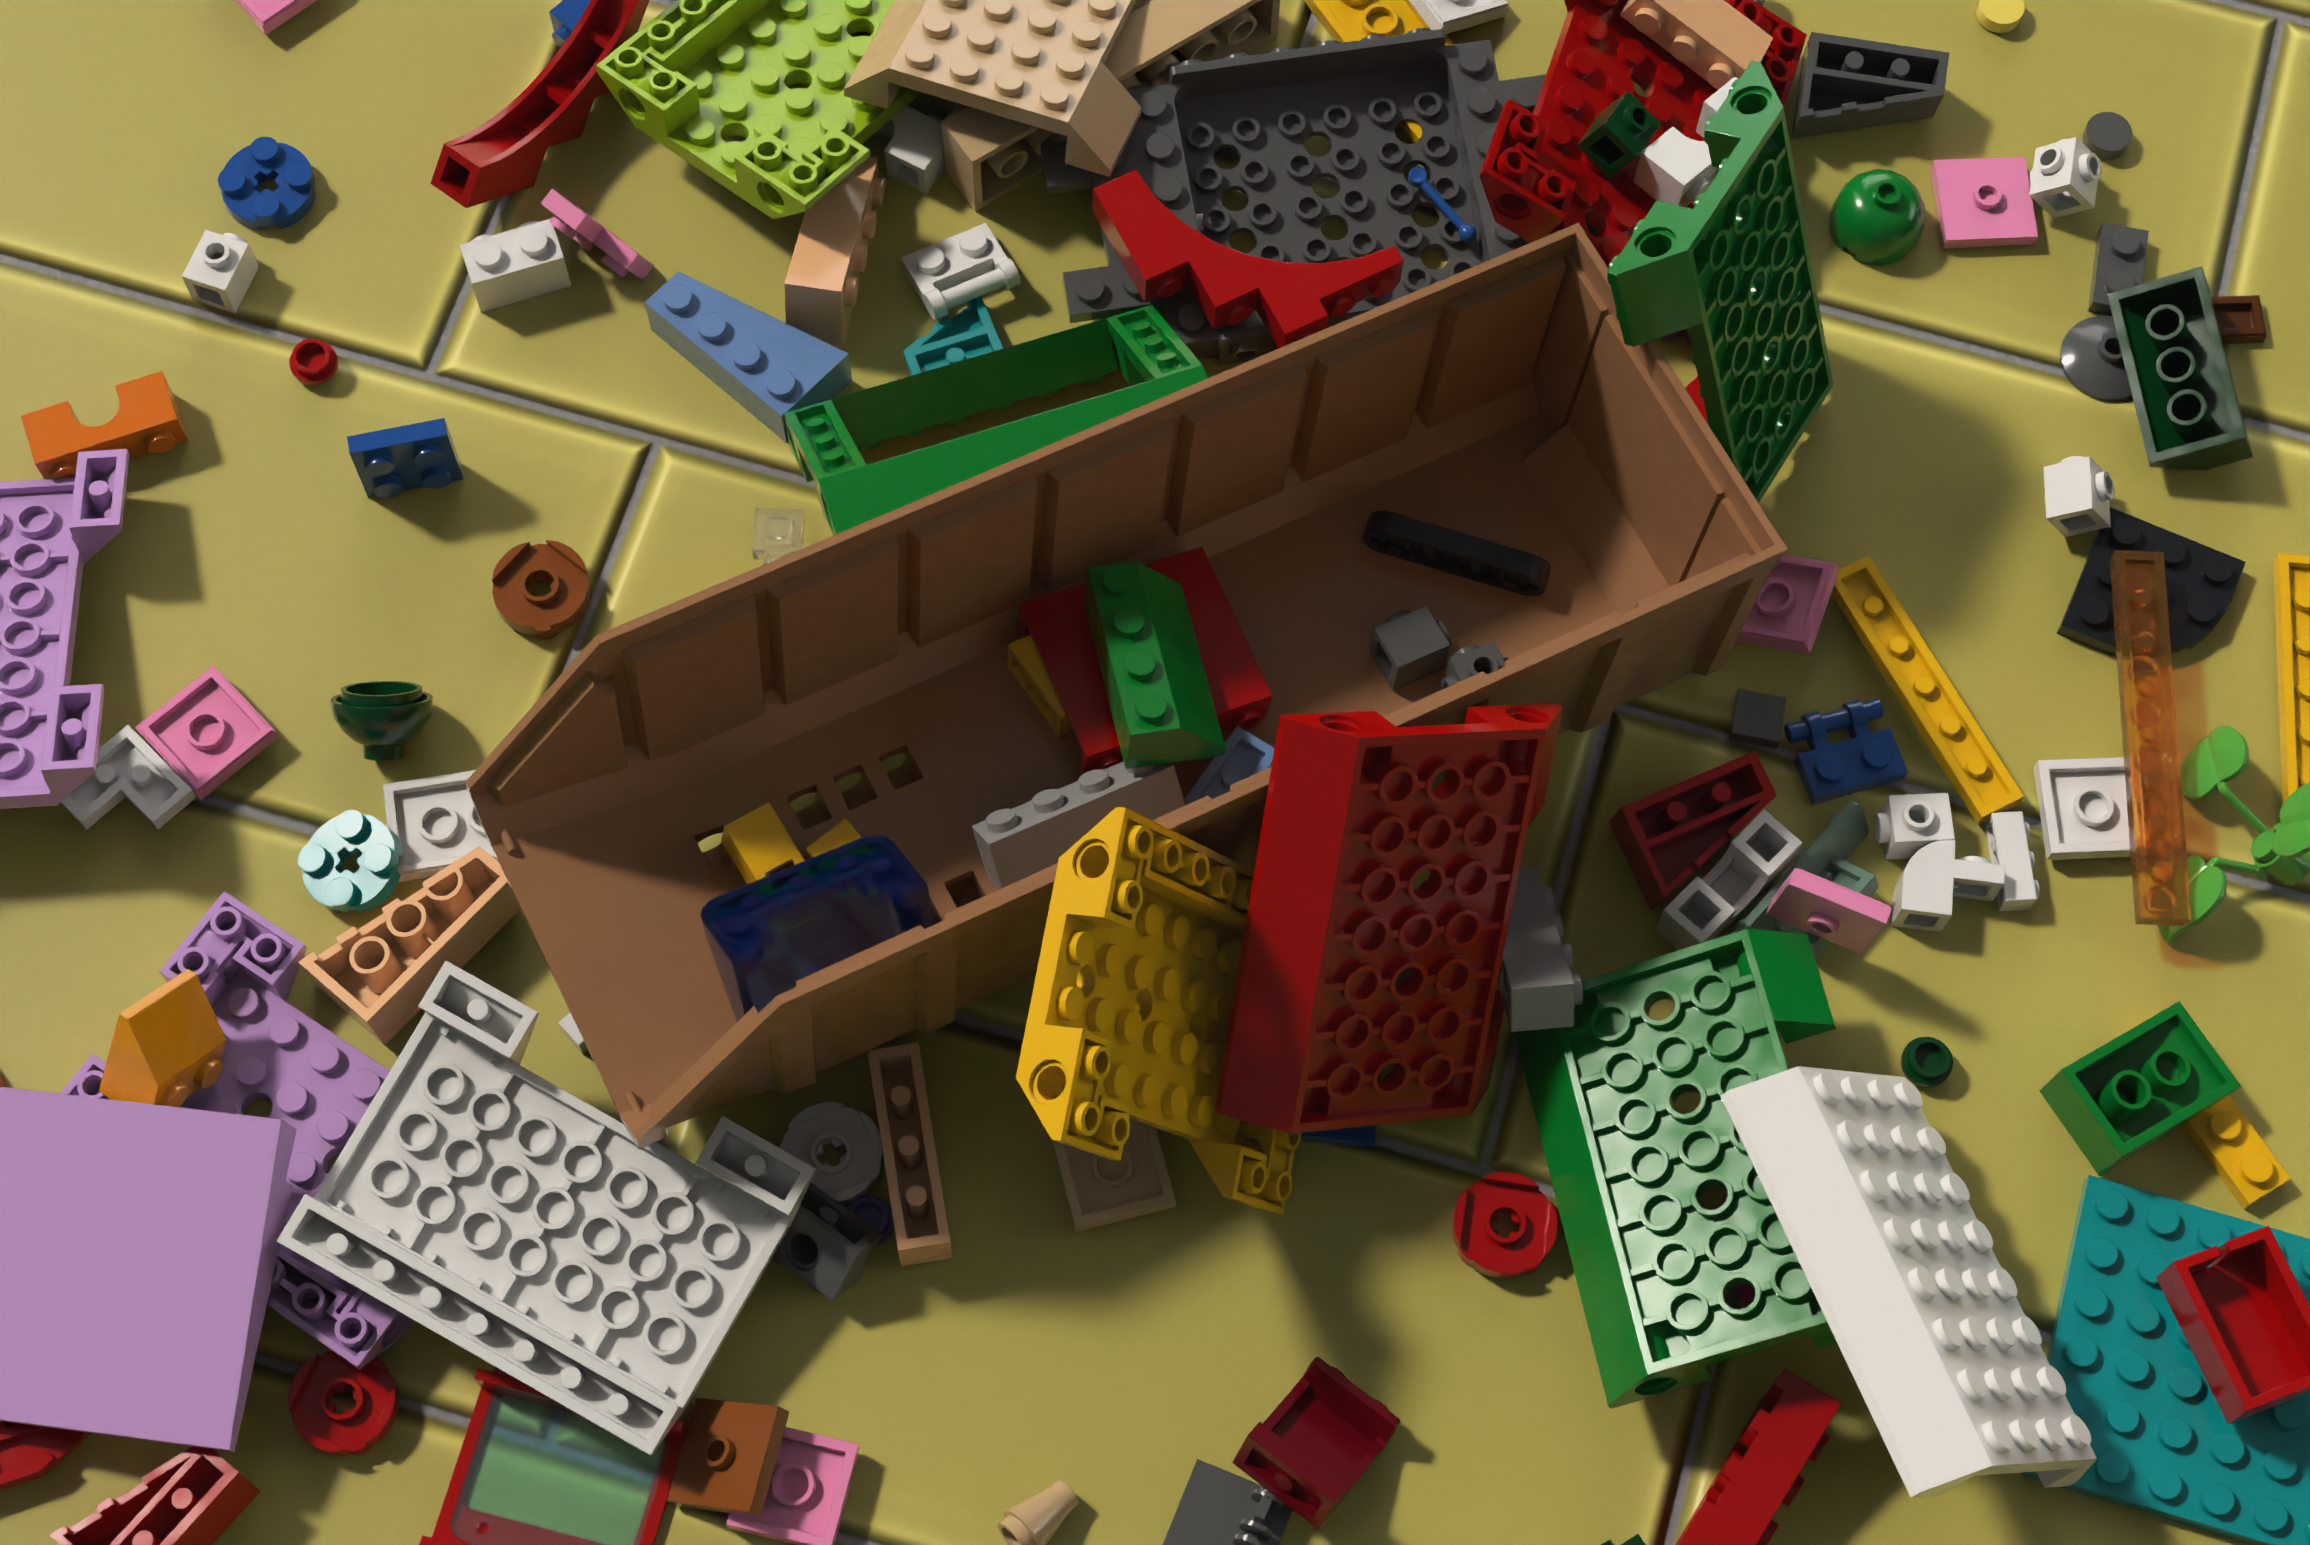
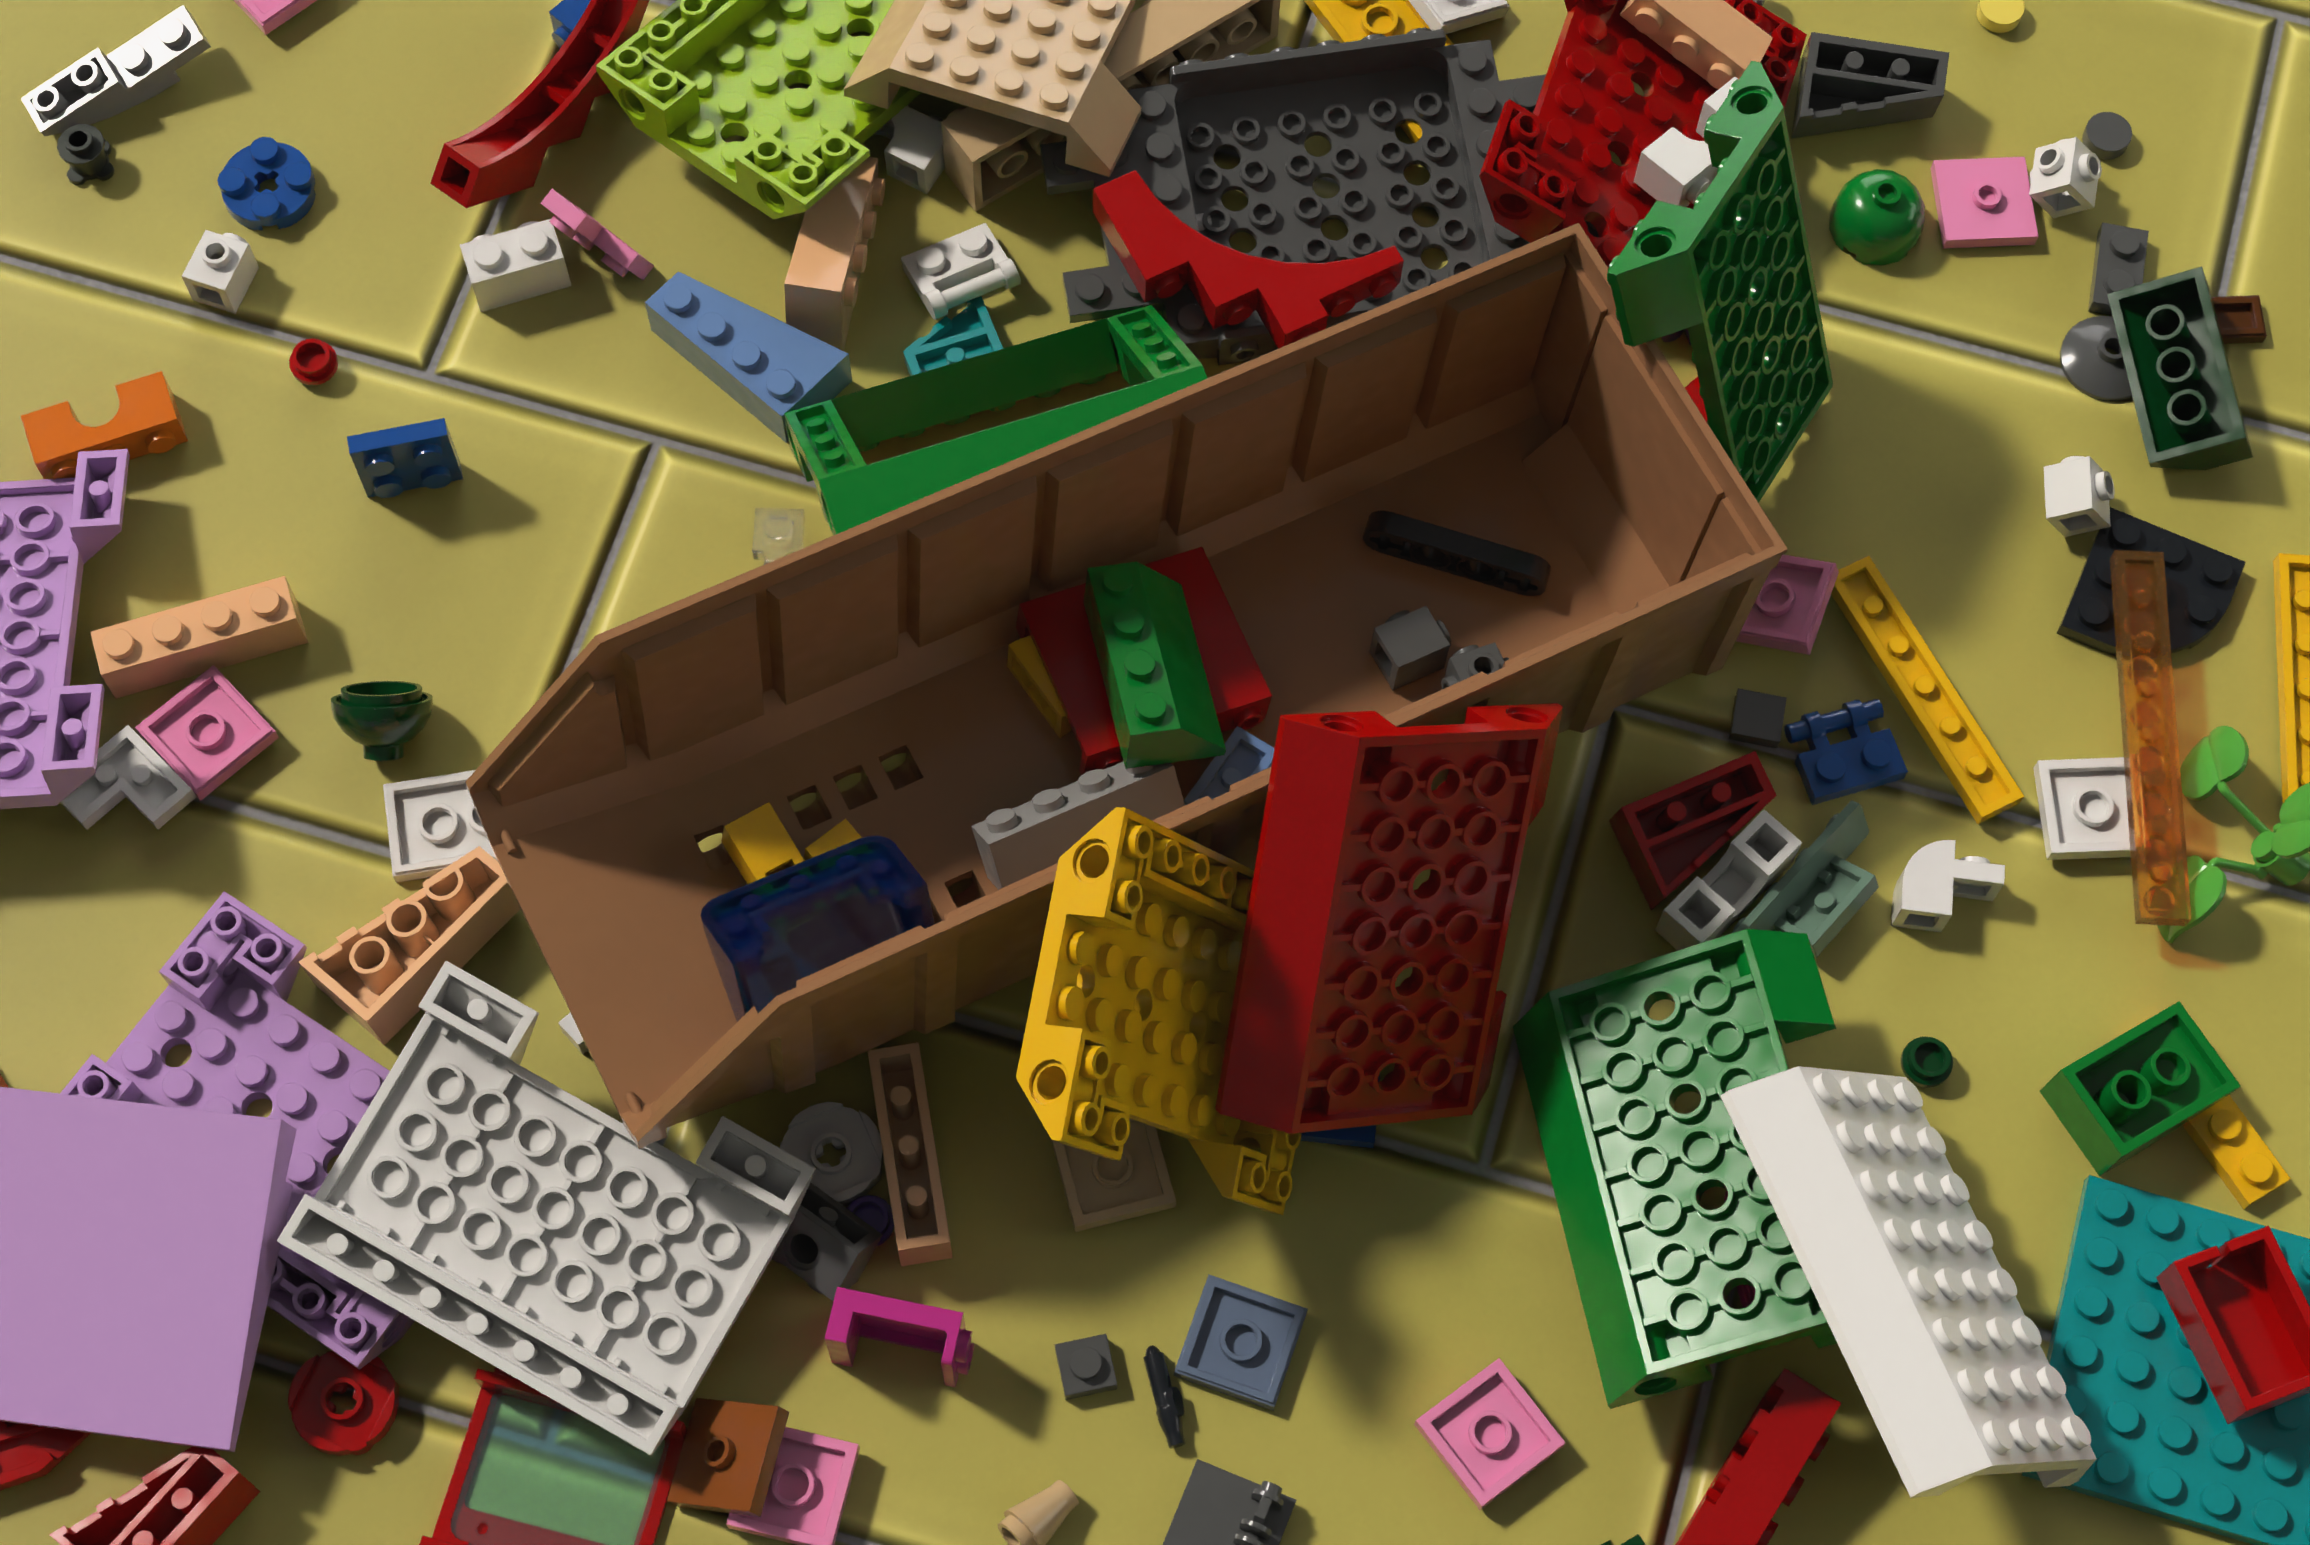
light orange slope [99,969,226,1107] -> none
plate [298,810,403,913] -> none
dark orange plate [492,540,592,640] -> none
dark red panel [1232,1357,1401,1530] -> none
blue hinge [1408,167,1477,243] -> none
red plate [1452,1172,1558,1279] -> none
light grey brick [1498,867,1583,1032] -> none
dark green brick [1576,91,1661,178] -> none
plate [1765,868,1892,954] -> none
white brick [1873,793,1955,860] -> none
white piece [1985,811,2040,911] -> none
none -> light grey slope [21,5,211,136]
none -> pearl dark grey brick [57,124,114,185]
none -> light nougat brick [90,576,308,699]
none -> dark pink panel [824,1287,974,1387]
none -> dark grey plate [1054,1334,1117,1400]
none -> black piece [1143,1345,1186,1449]
none -> sand blue tile [1174,1274,1308,1411]
none -> bright pink plate [1414,1358,1565,1510]

